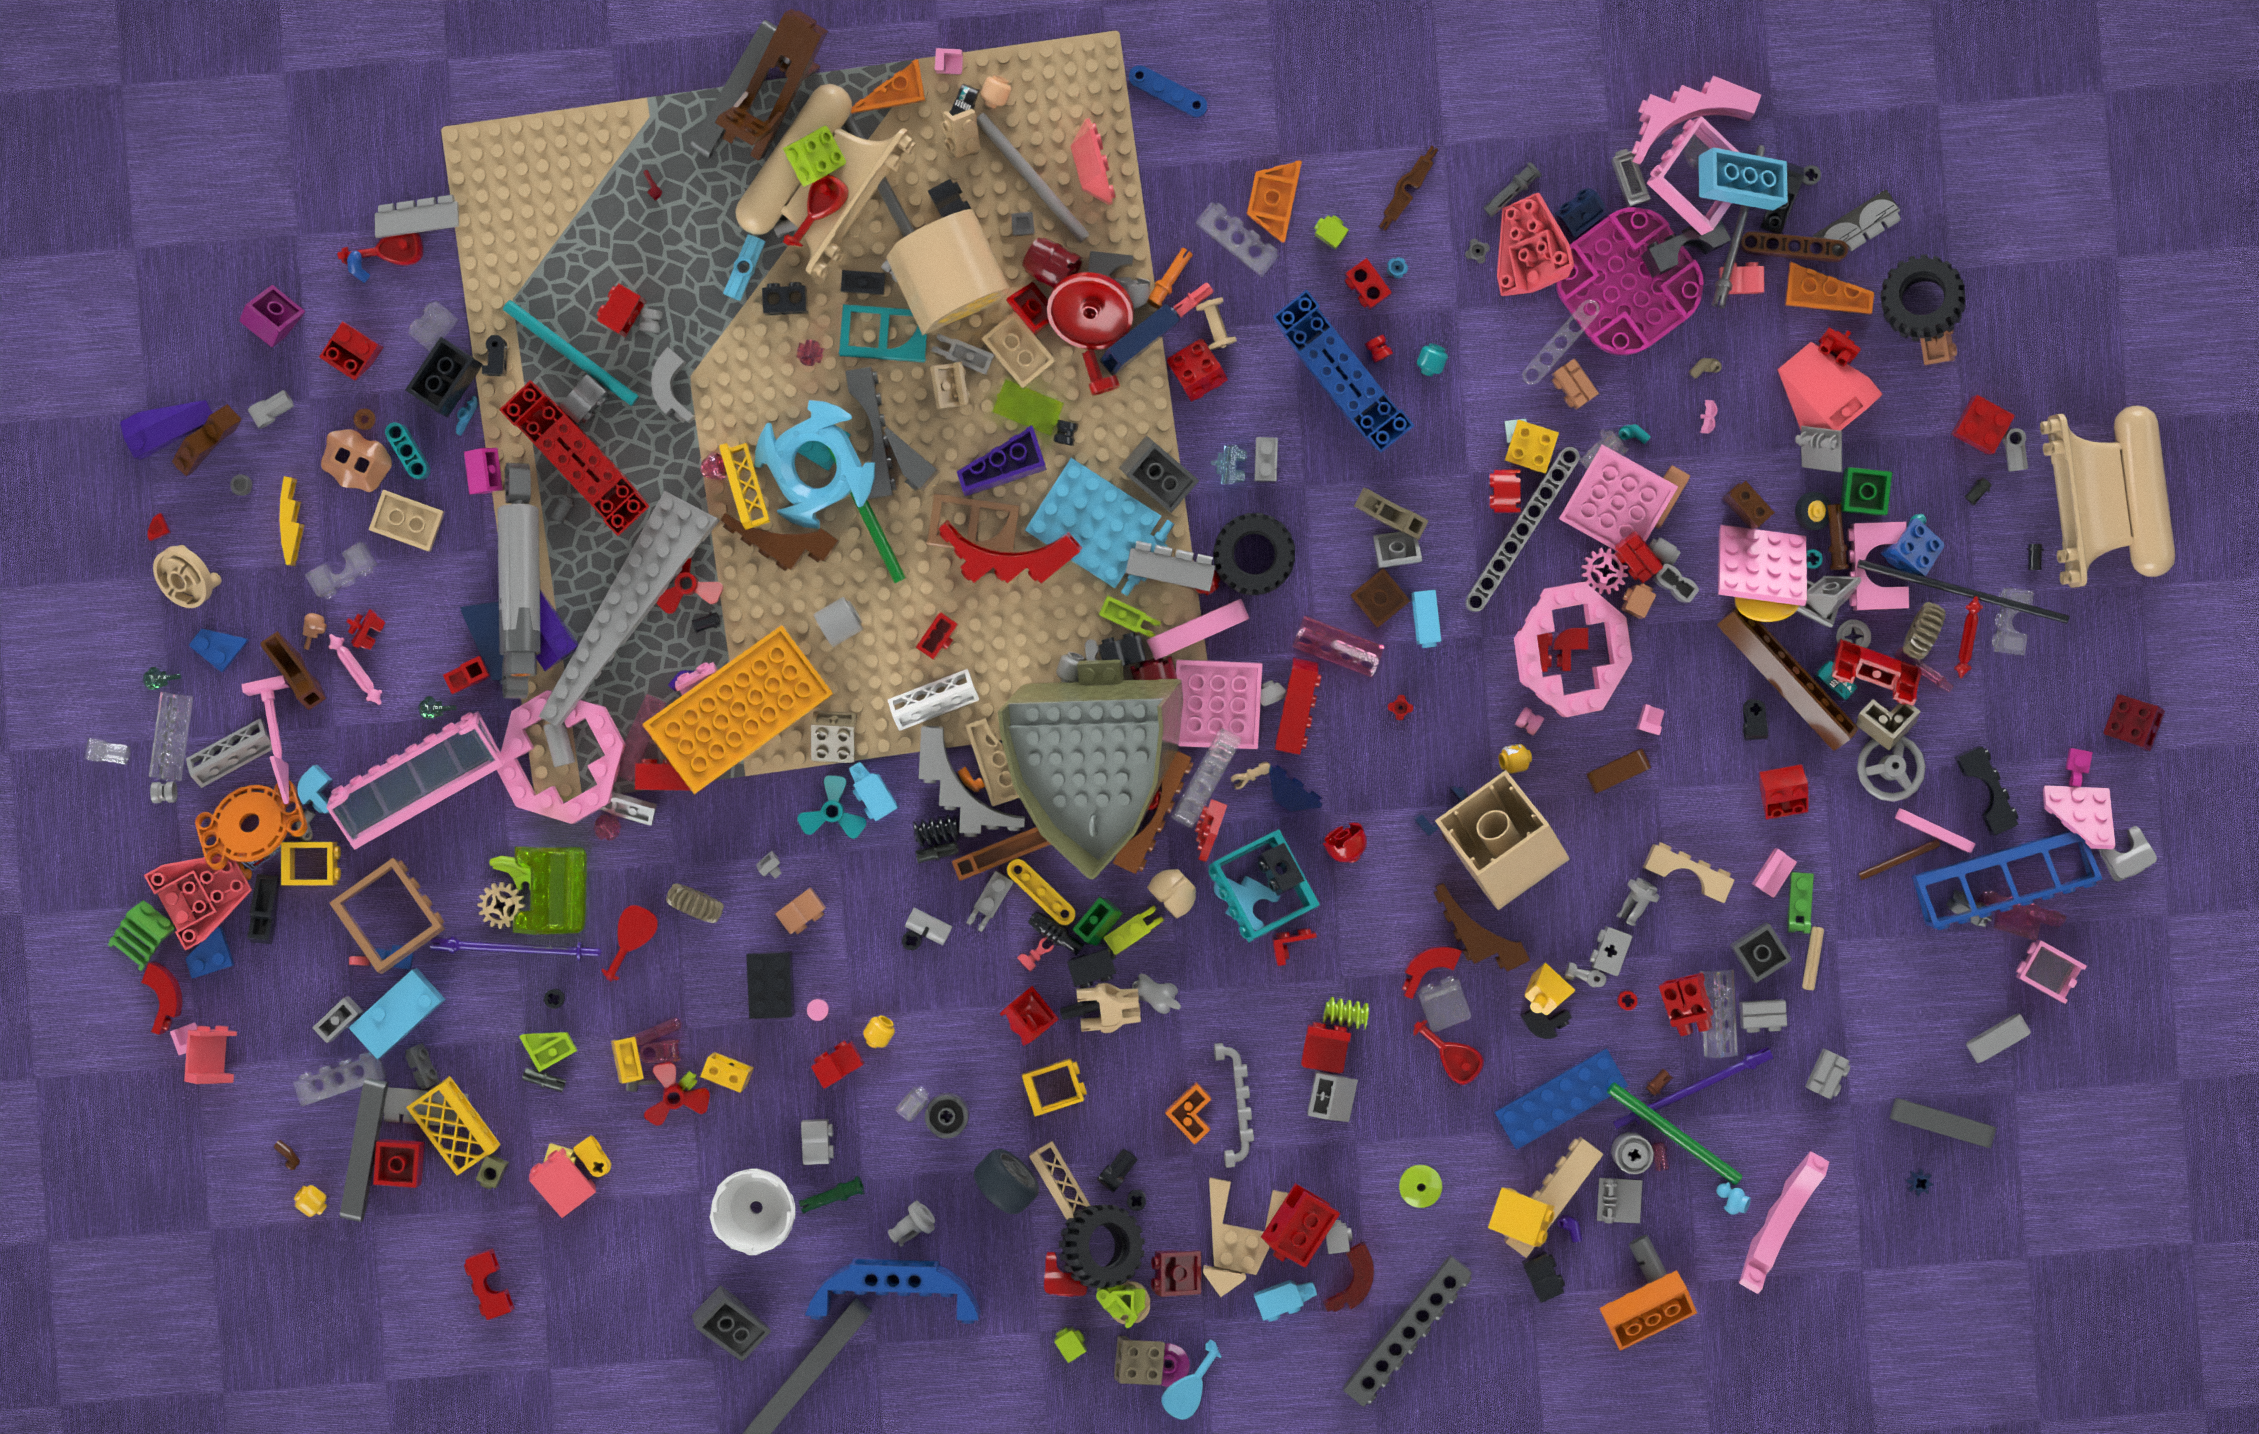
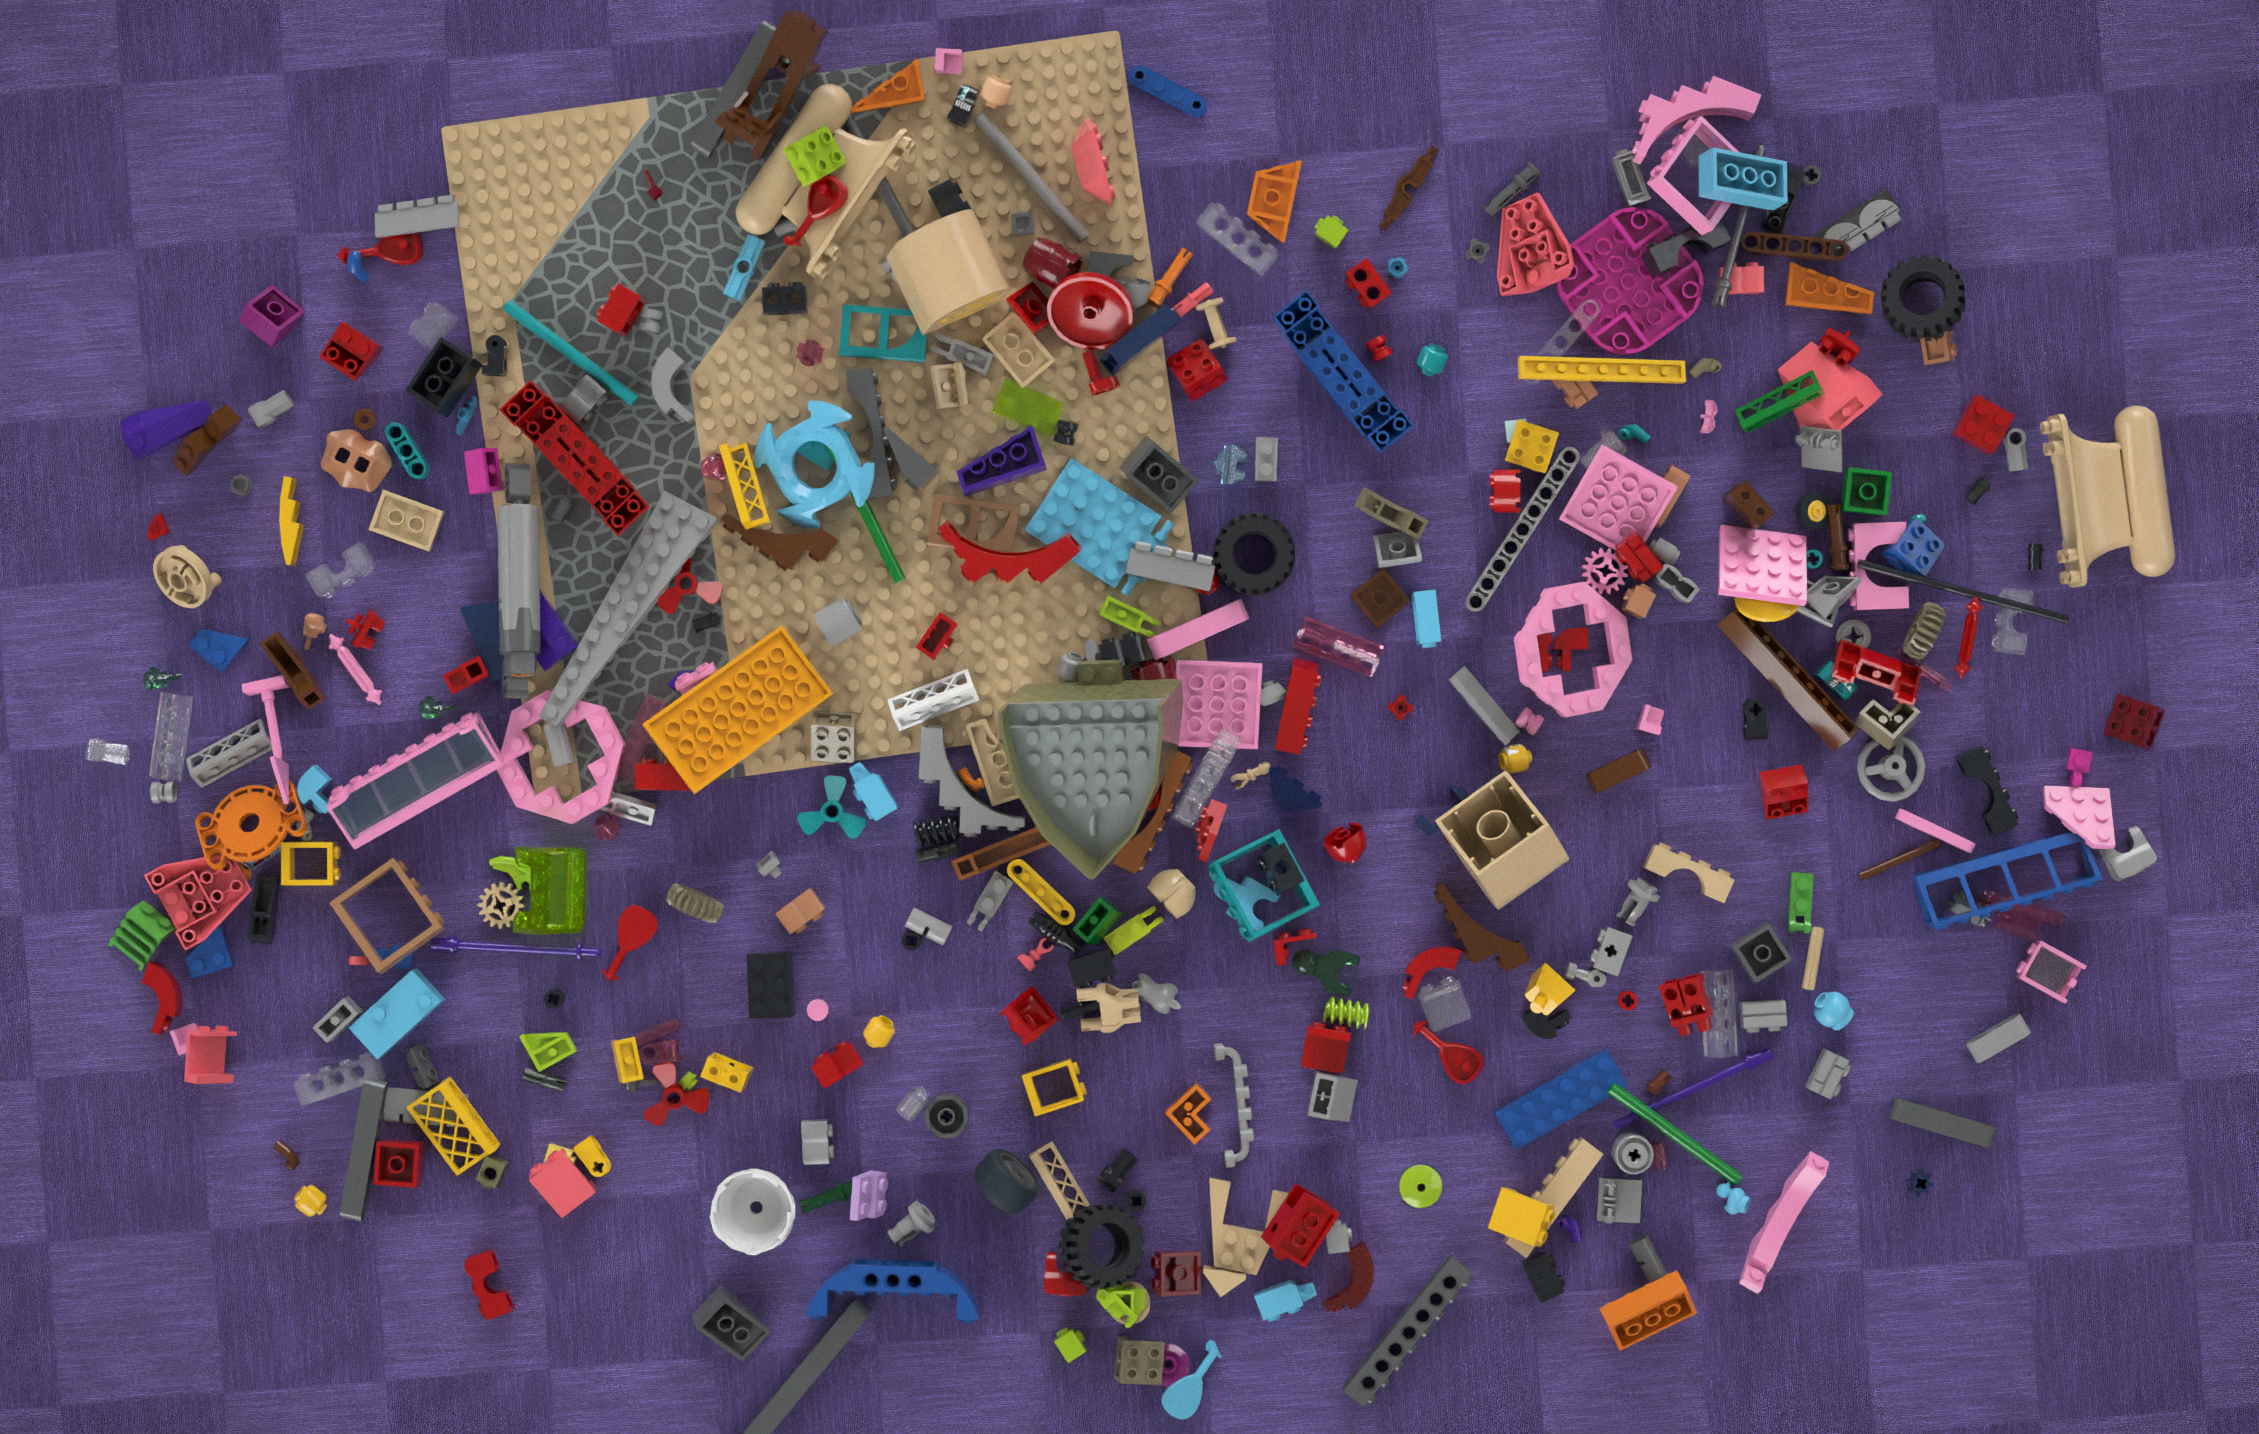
black plate [841,270,886,295] -> none
tan bracket [942,109,980,158] -> none
dark blue bracket [1555,188,1609,238] -> none
bright pink panel [1752,848,1797,898] -> none
none -> lavender plate [850,1170,888,1221]
none -> clear green piece [1292,949,1361,996]
none -> light grey fence [1448,666,1520,746]
none -> yellow plate [1518,356,1686,384]
none -> green fence [1735,370,1825,434]
none -> medium azure piece [1814,991,1854,1030]

